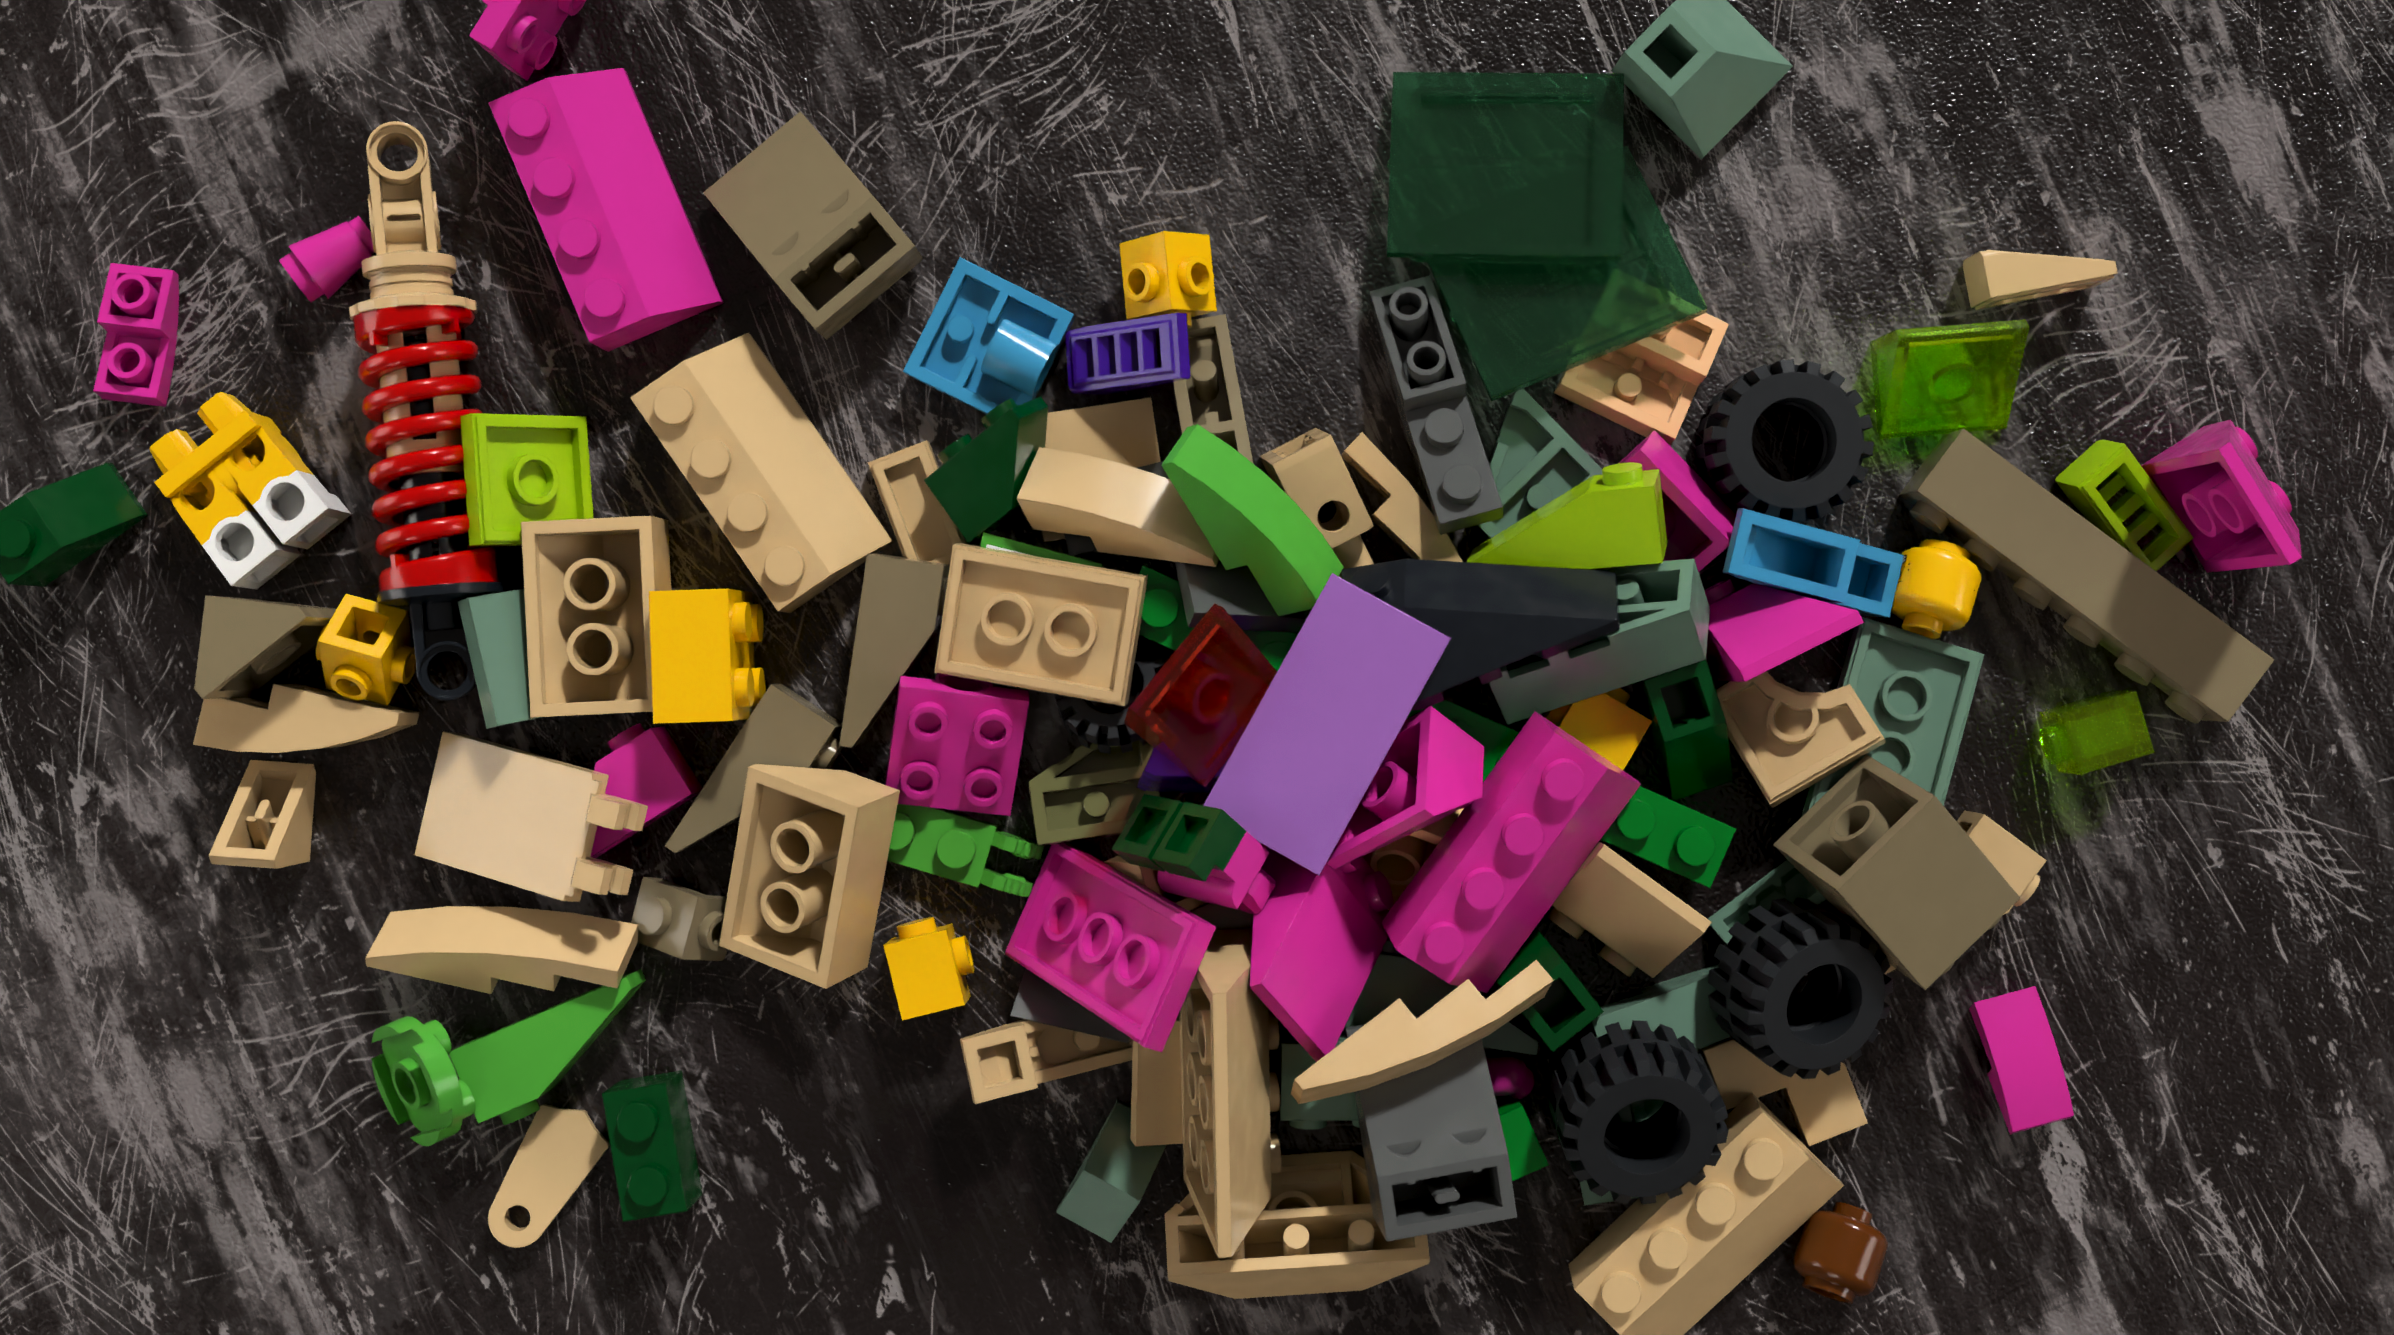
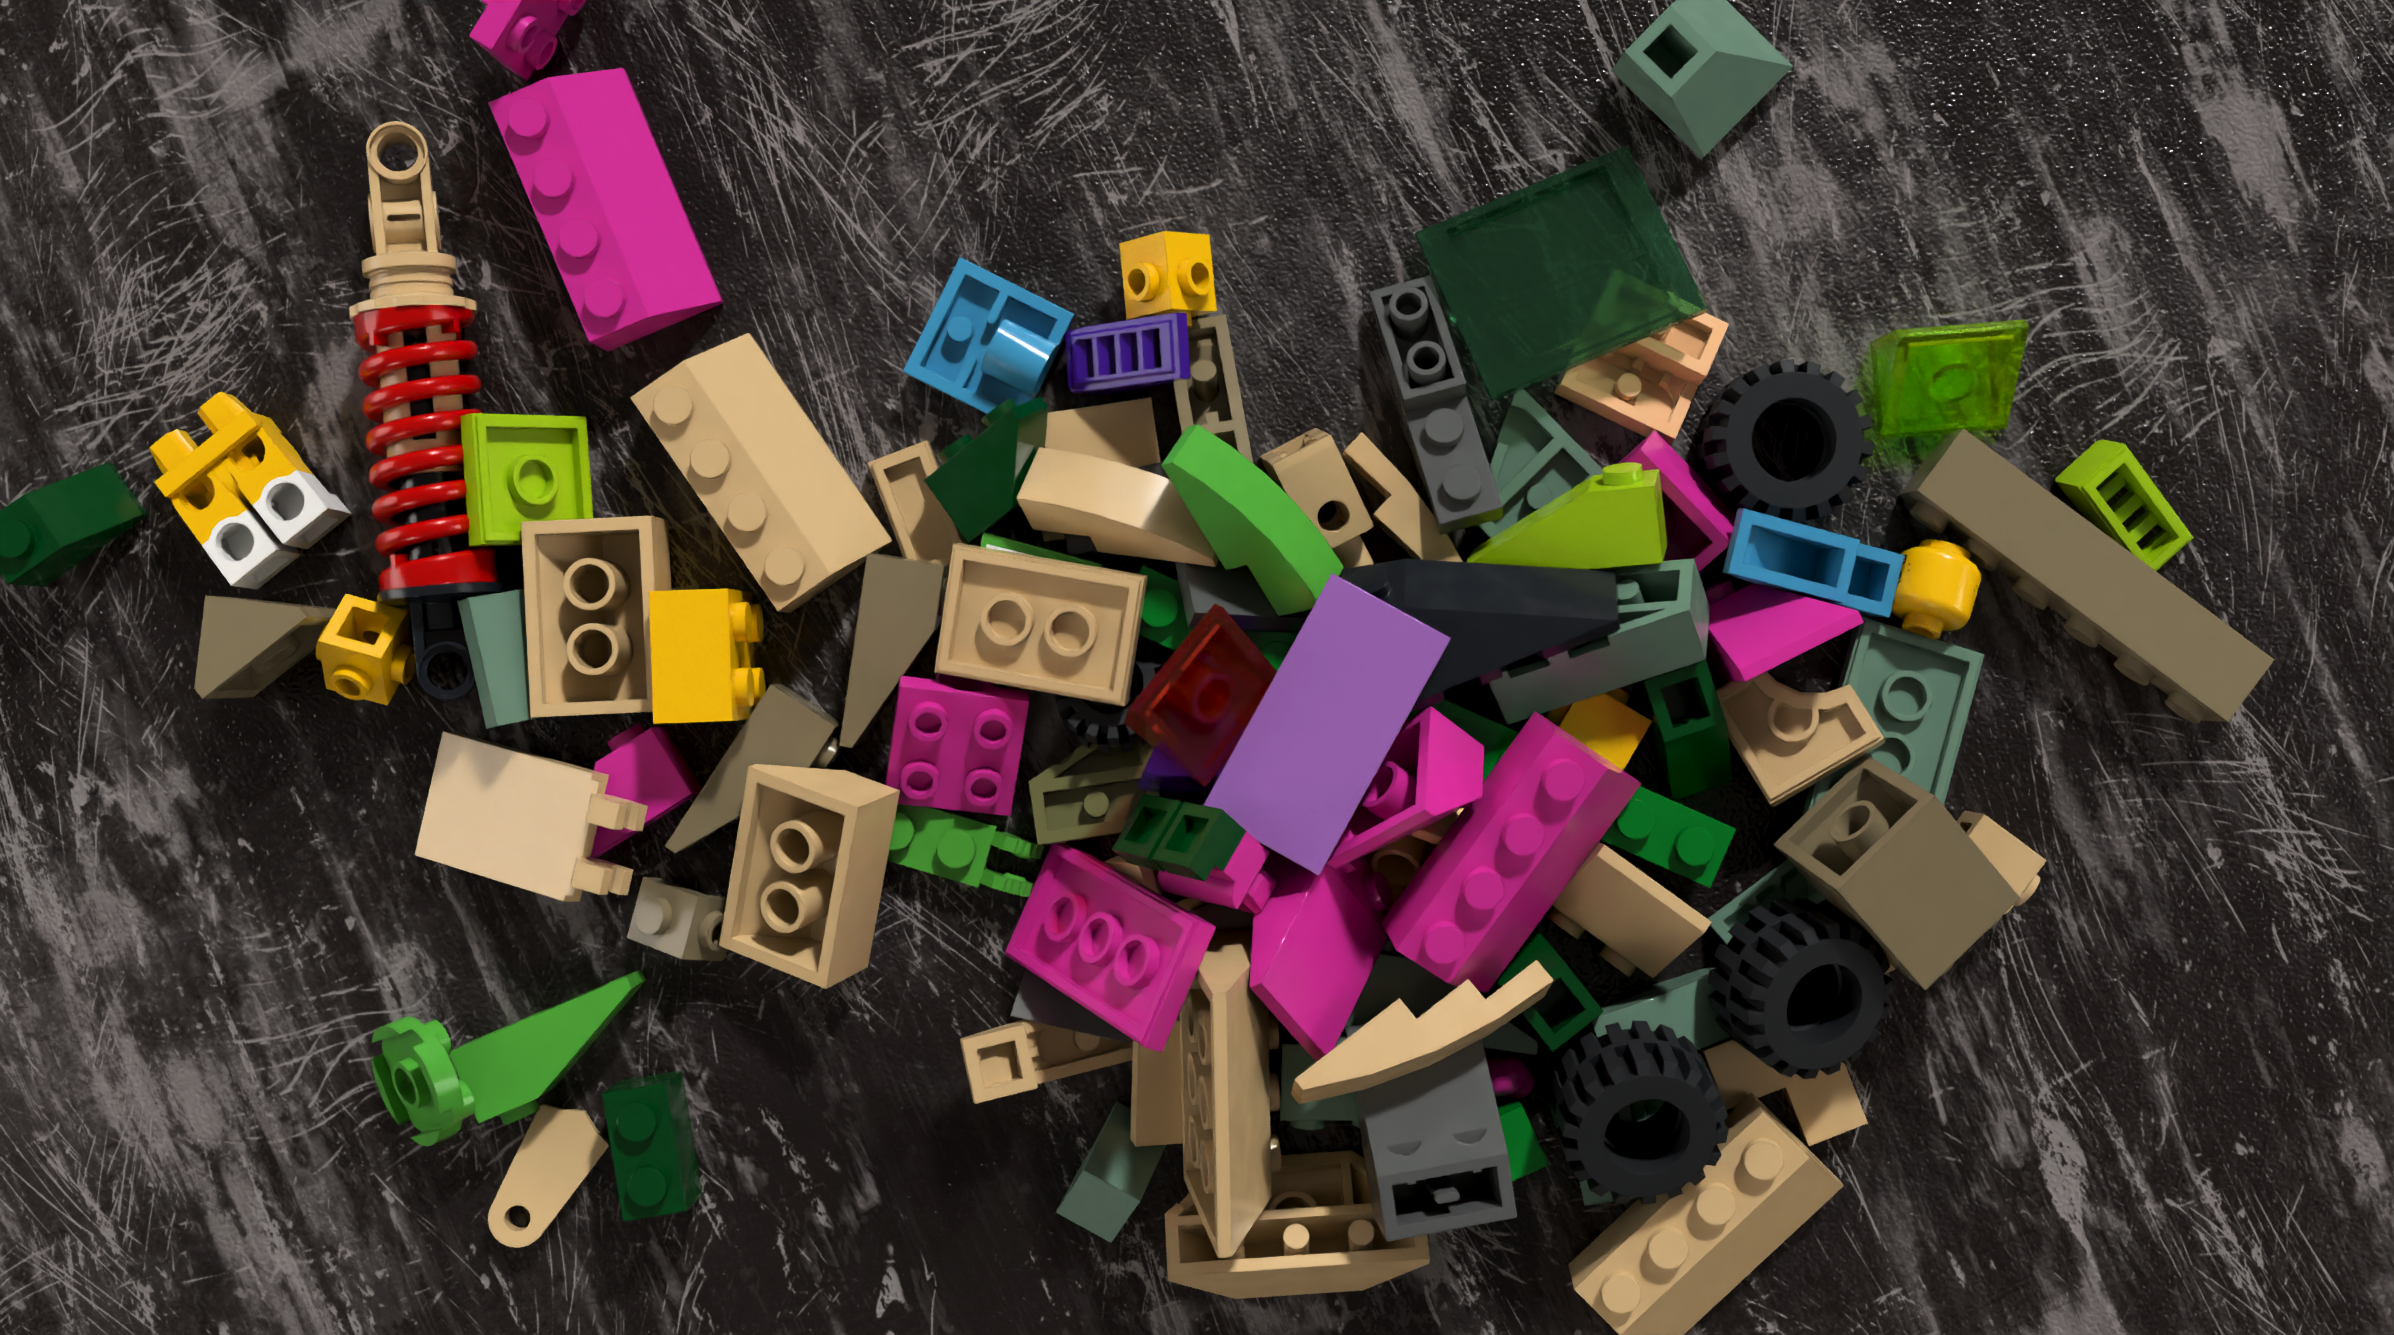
dark pink slope [93,263,179,407] -> none
tan slope [193,683,419,753] -> none
tan slope [209,760,316,869] -> none
dark pink cone [279,215,374,303] -> none
tan slope [365,906,638,994] -> none
dark tan slope [703,111,924,340] -> none
yellow brick [883,917,974,1021] -> none
clear green piece [1387,72,1626,265] -> none
reddish brown head [1793,1202,1888,1304] -> none
tan slope [1963,250,2118,310] -> none
dark pink slope [1969,986,2074,1134] -> none
clear neon green brick [2039,690,2155,775] -> none
dark pink slope [2141,420,2302,573] -> none

